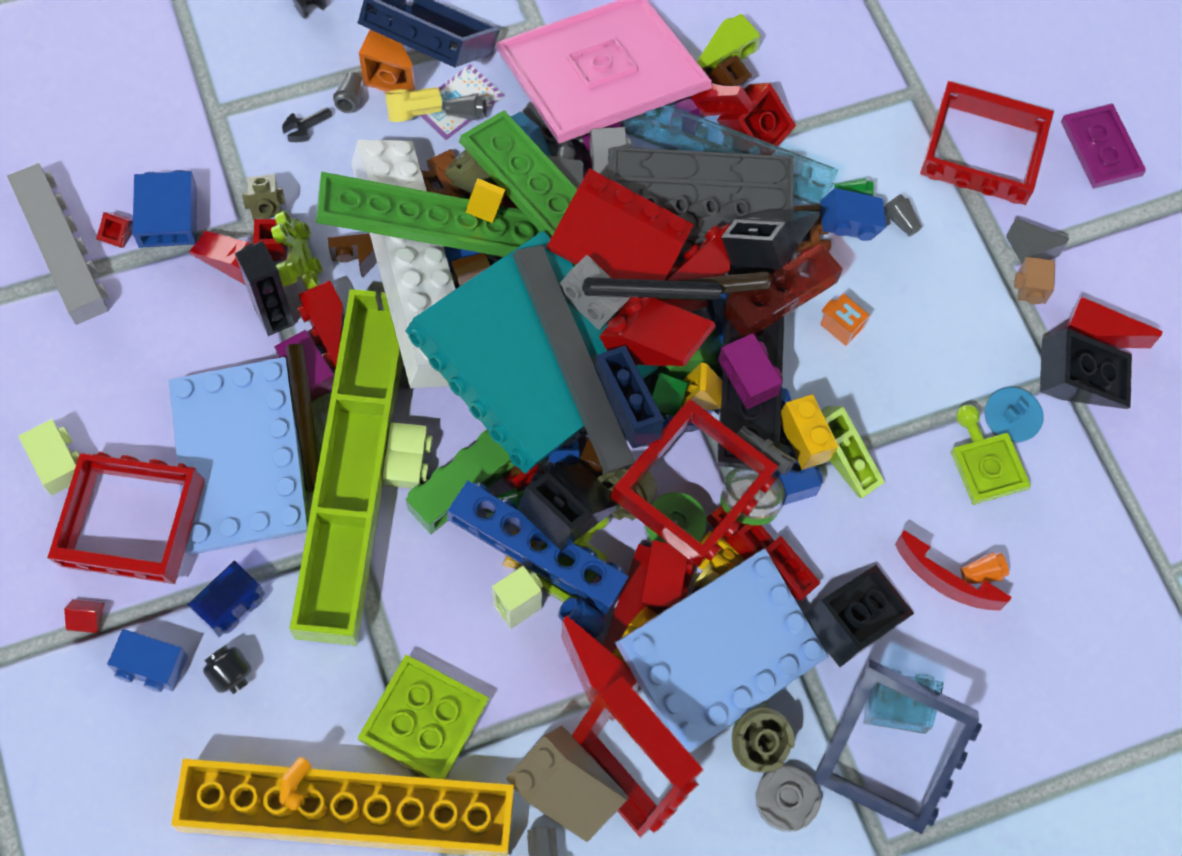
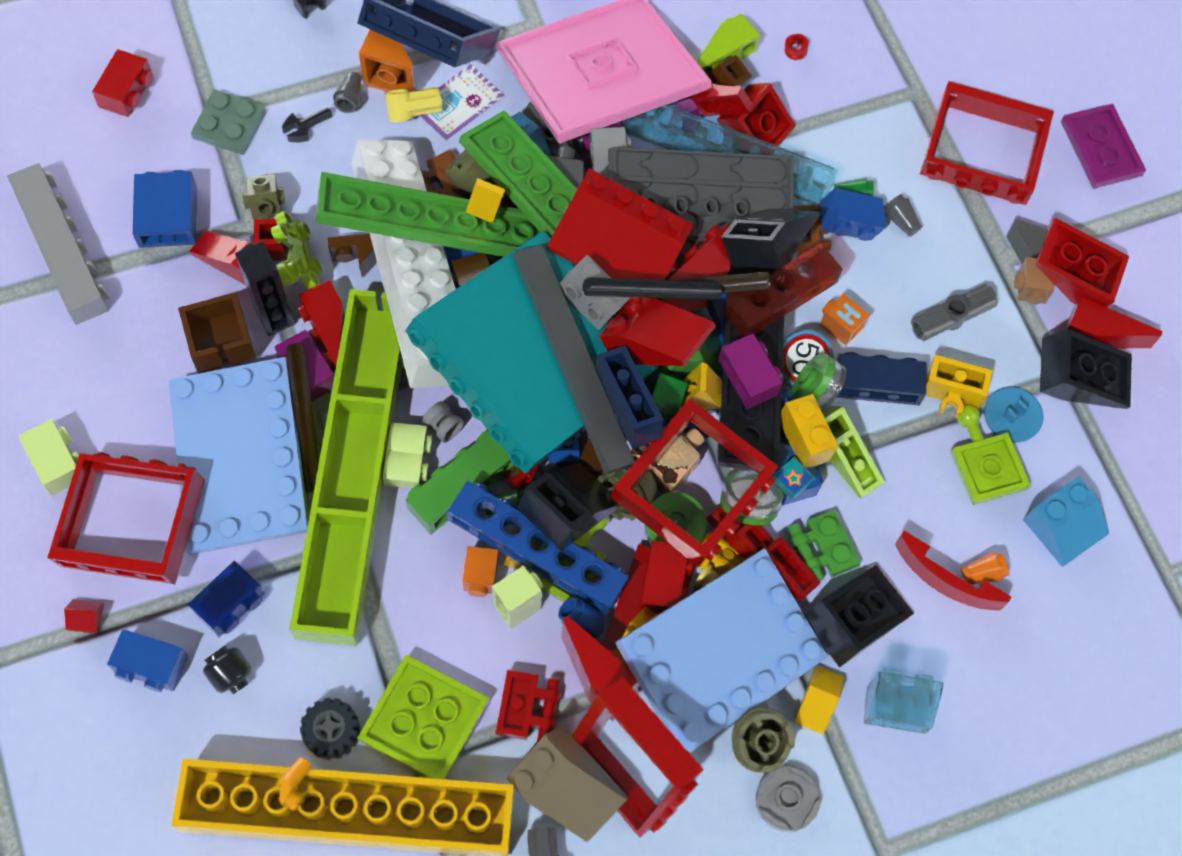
red slope [96,212,133,248] -> none
dark grey cone [445,93,487,121] -> none
dark grey pin [737,426,796,476] -> none
dark blue window [813,659,982,834] -> none
none -> red brick [92,49,153,117]
none -> reddish brown piece [178,292,256,374]
none -> sand green plate [191,89,266,155]
none -> black wheel [300,698,360,760]
none -> light grey wheel [422,401,464,443]
none -> orange brick [462,546,499,597]
none -> red plate [495,670,561,742]
none -> torso [631,428,704,495]
none -> tile [773,457,815,500]
none -> piece [782,330,834,385]
none -> red bush [784,33,809,60]
none -> bright green plate [788,510,861,581]
none -> bright green piece [791,353,846,412]
none -> yellow slope [794,665,845,735]
none -> dark blue brick [833,352,927,406]
none -> dark grey piece [911,284,998,342]
none -> yellow brick [925,354,993,418]
none -> dark azure slope [1023,476,1109,568]
none -> red slope [1035,217,1130,307]

